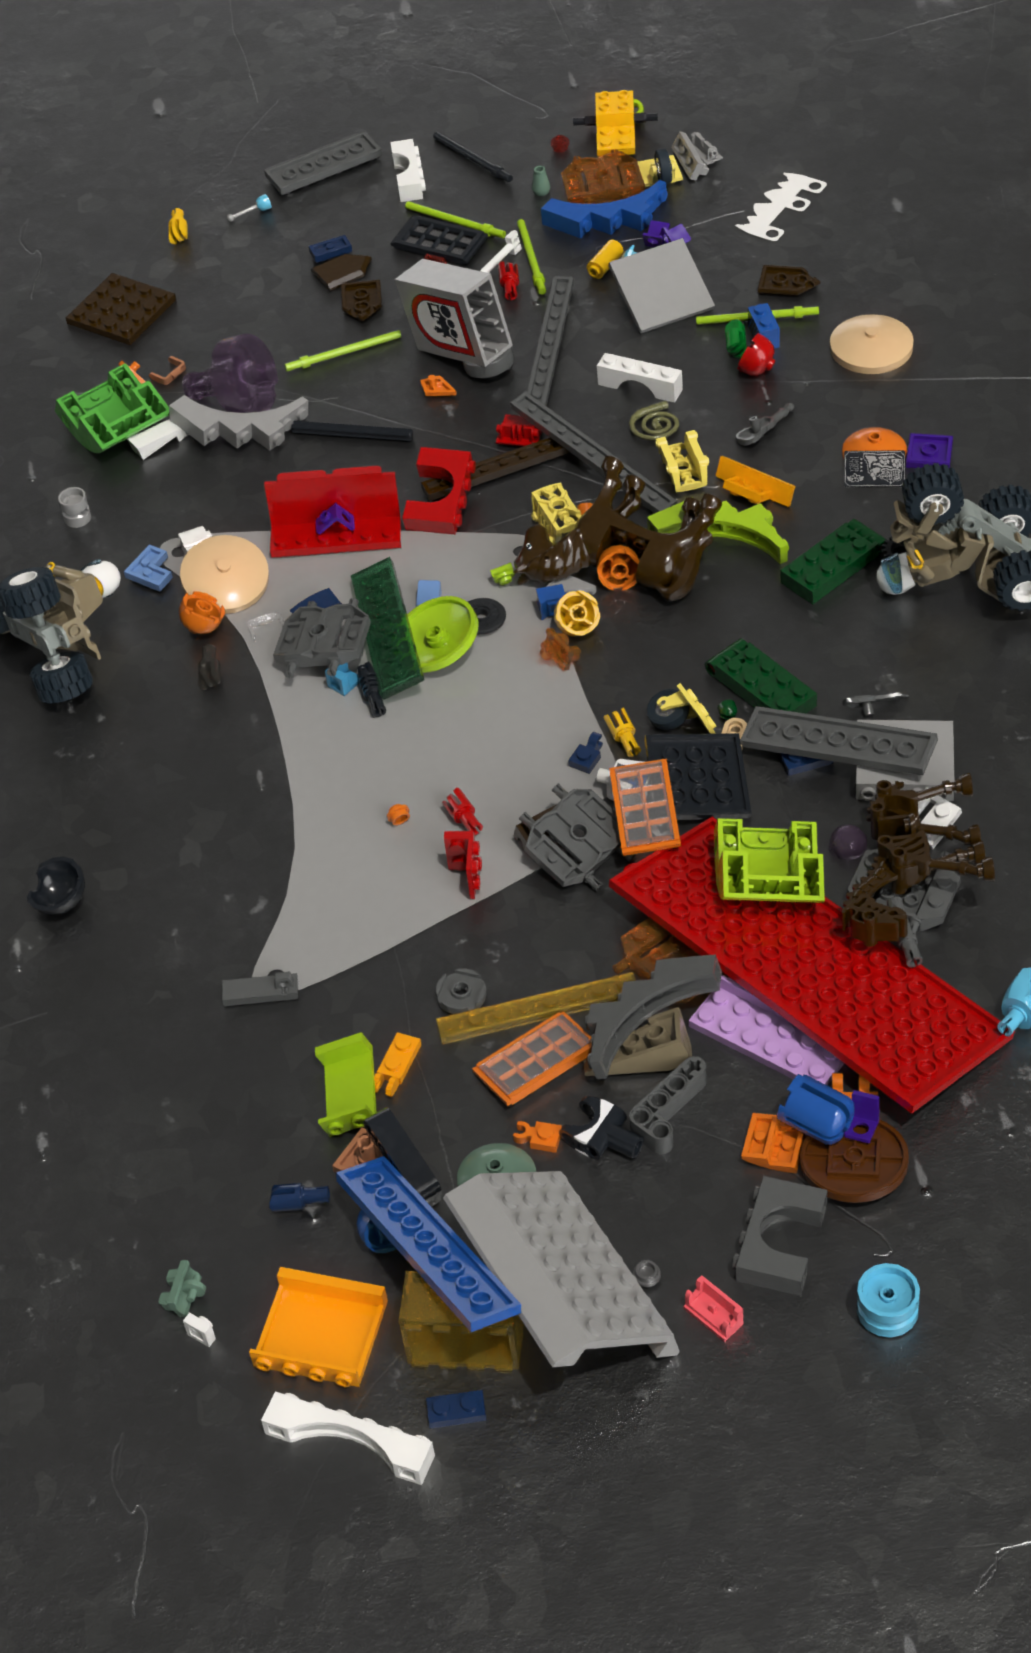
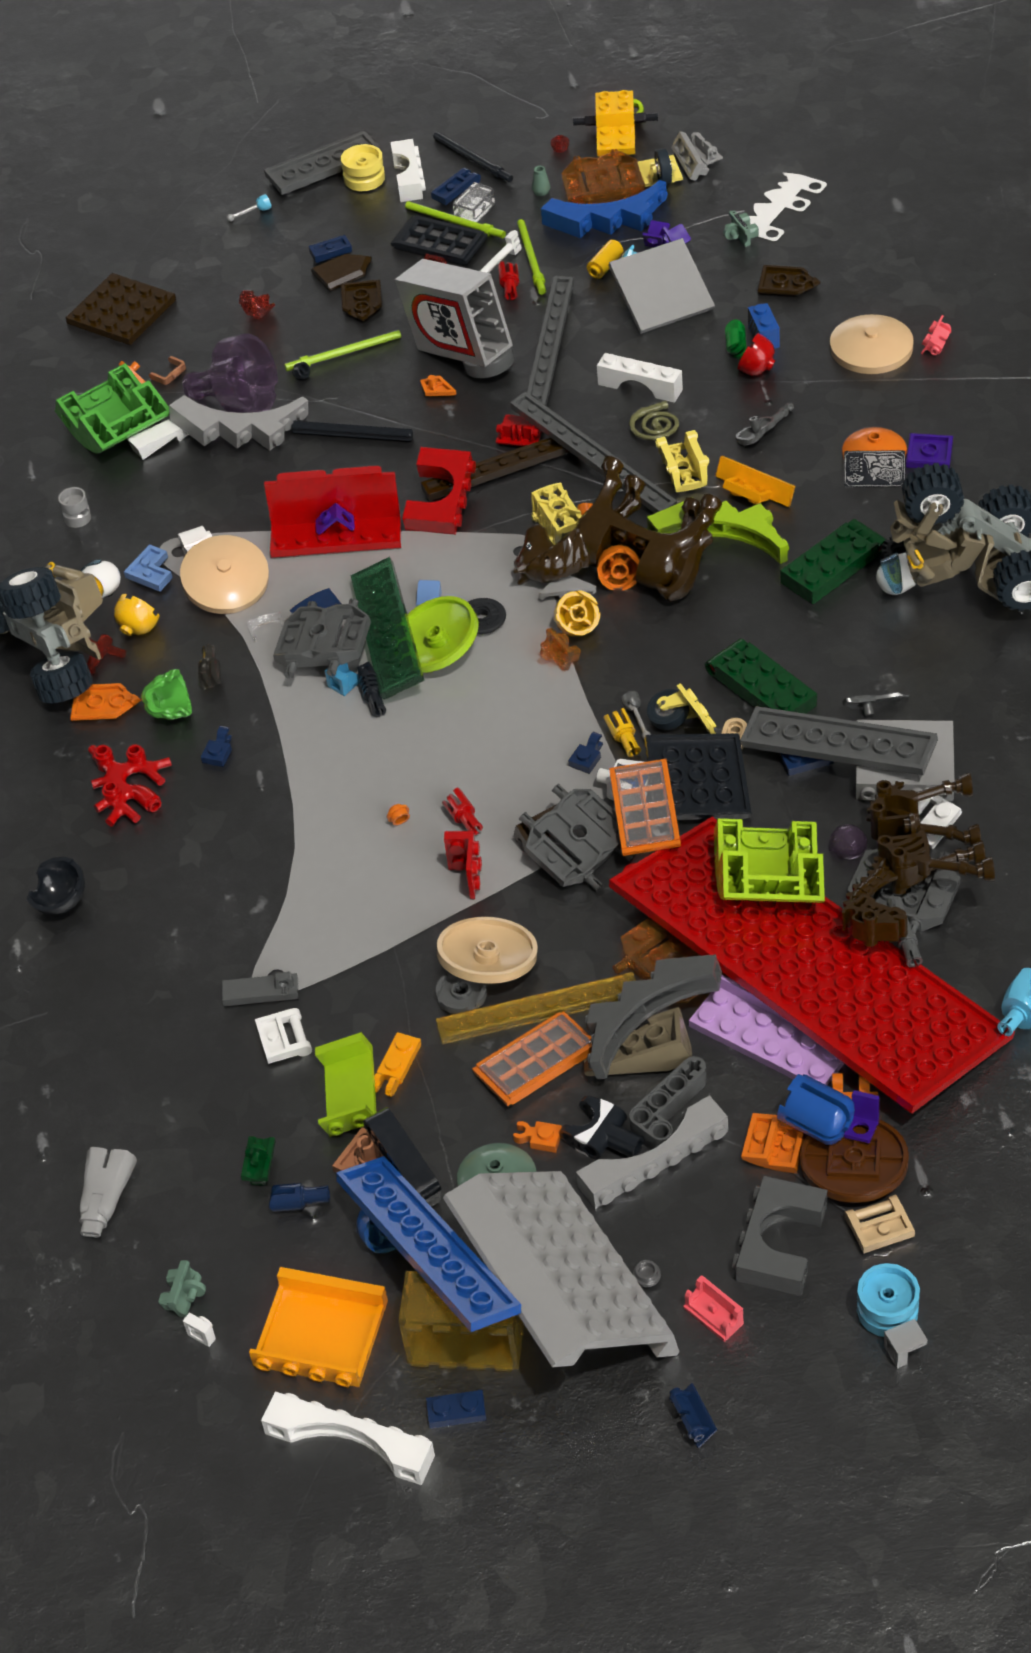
yellow arm [168,208,188,244] -> none
orange cylinder [179,591,225,634] -> none
lime plate [490,562,515,585] -> none
blue window [536,584,569,620] -> none
lime bar [696,306,819,325] -> none
dark green hinge [717,700,737,720] -> none
none -> orange tile [70,683,141,721]
none -> light grey piece [79,1147,137,1237]
none -> clear red piece [87,634,127,676]
none -> red plant [88,744,172,827]
none -> yellow cylinder [114,594,160,636]
none -> bright green hair [141,669,192,720]
none -> dark blue plate [201,726,232,767]
none -> clear red hair [239,290,275,319]
none -> dark green hips [241,1136,276,1185]
none -> white plate [255,1008,312,1064]
none -> black hinge [292,362,310,379]
none -> light yellow wheel [341,144,385,191]
none -> dark blue plate [431,168,481,205]
none -> tan dish [437,917,538,983]
none -> clear brick [453,182,495,222]
none -> light grey arch [576,1095,728,1209]
none -> hinge [621,691,651,740]
none -> dark blue hinge [669,1383,717,1448]
none -> sand green hips [723,210,759,247]
none -> tan plate [844,1195,915,1254]
none -> light grey panel [884,1319,927,1369]
none -> coral hinge [921,315,951,355]

